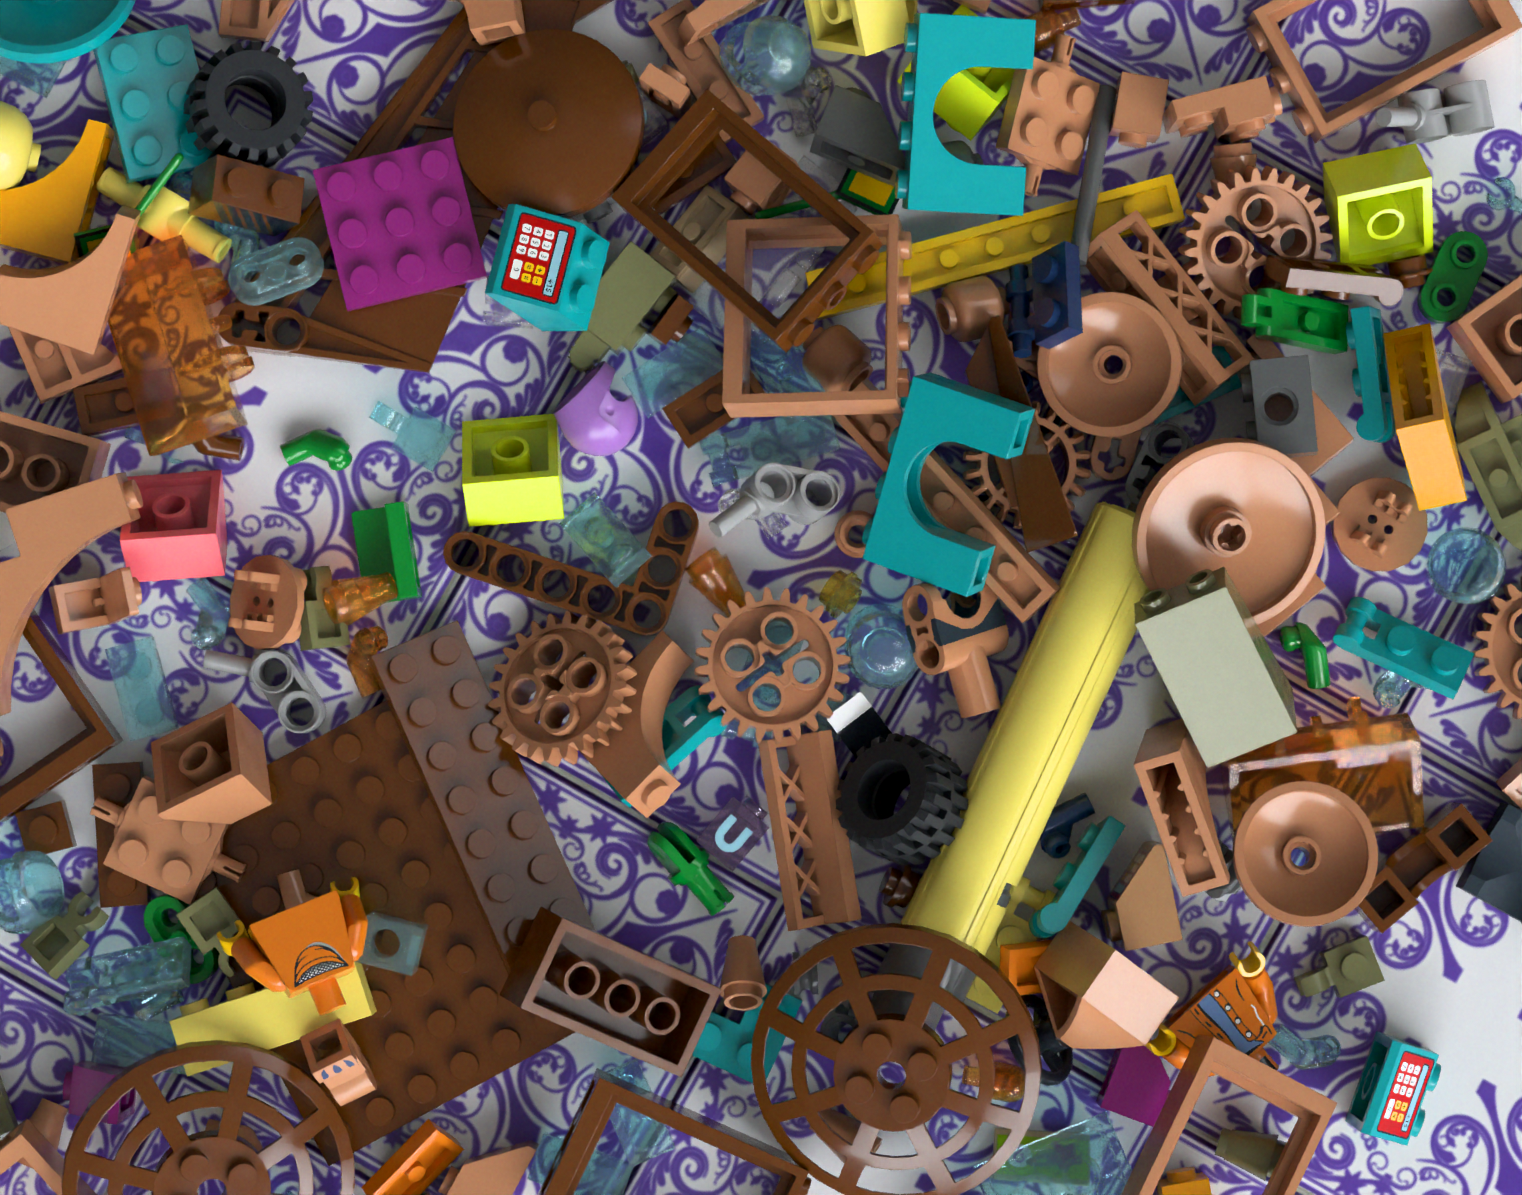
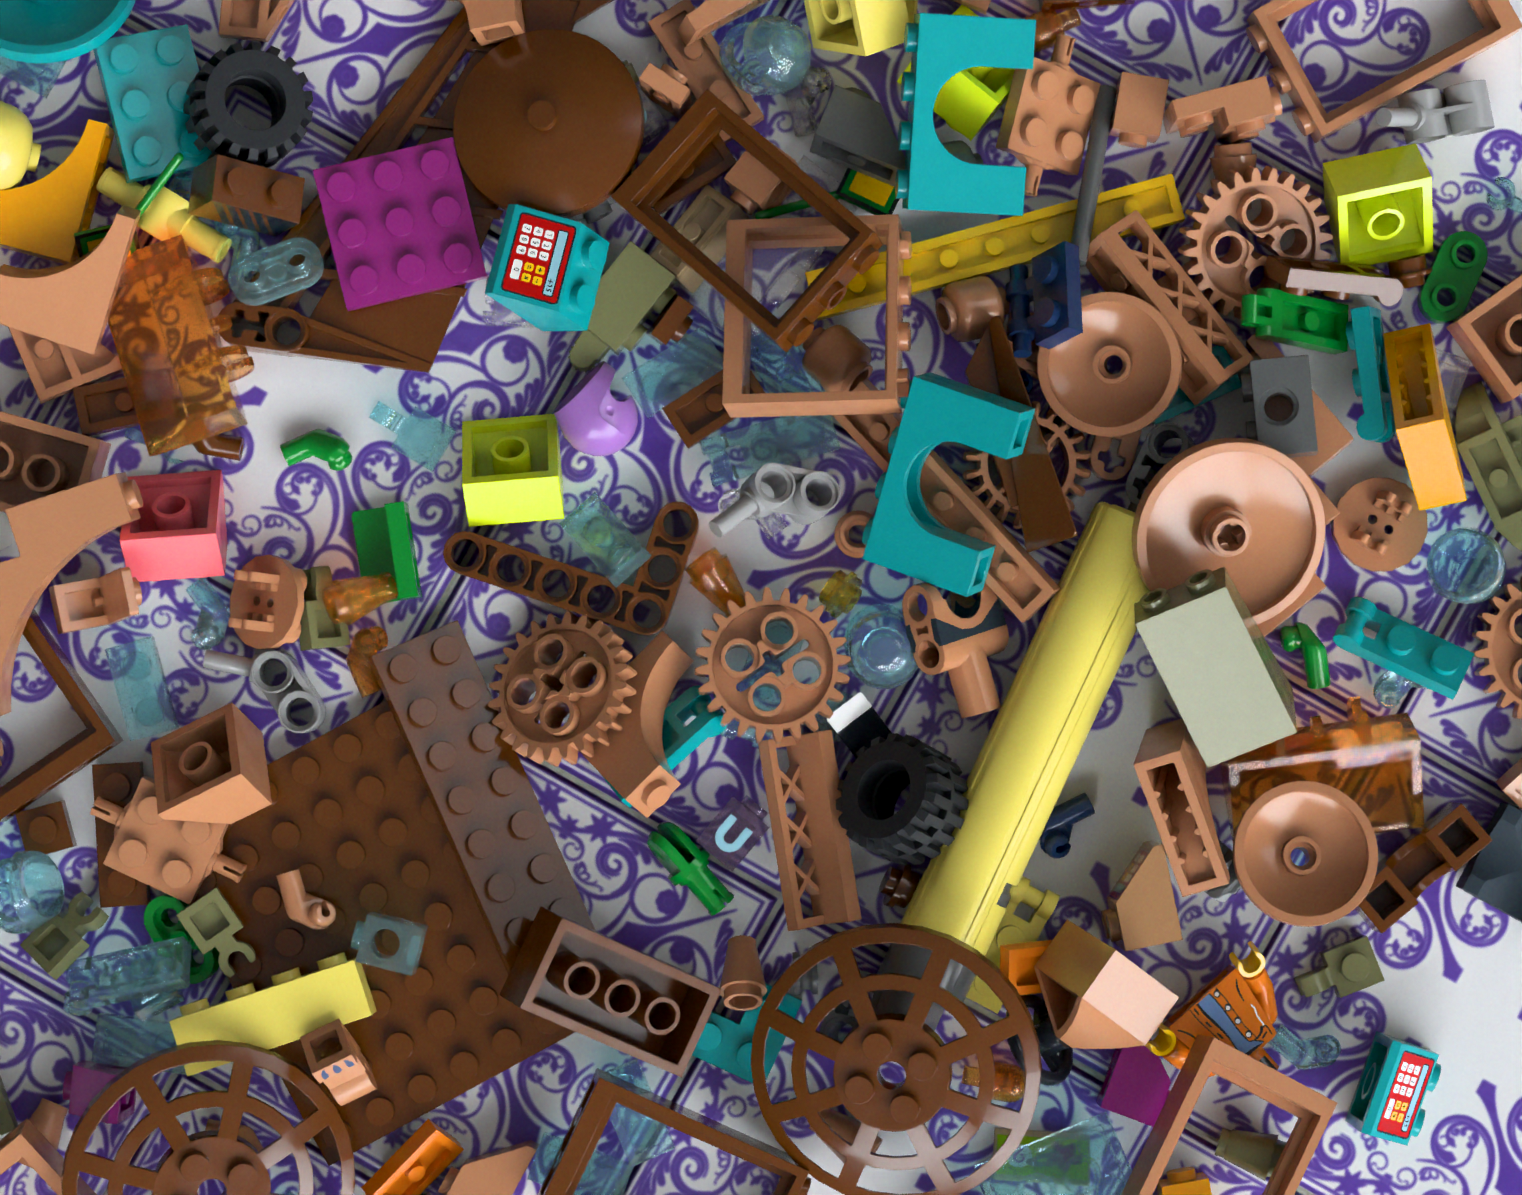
orange torso [216,877,368,1016] -> none
teal plate [1029,816,1126,939] -> none

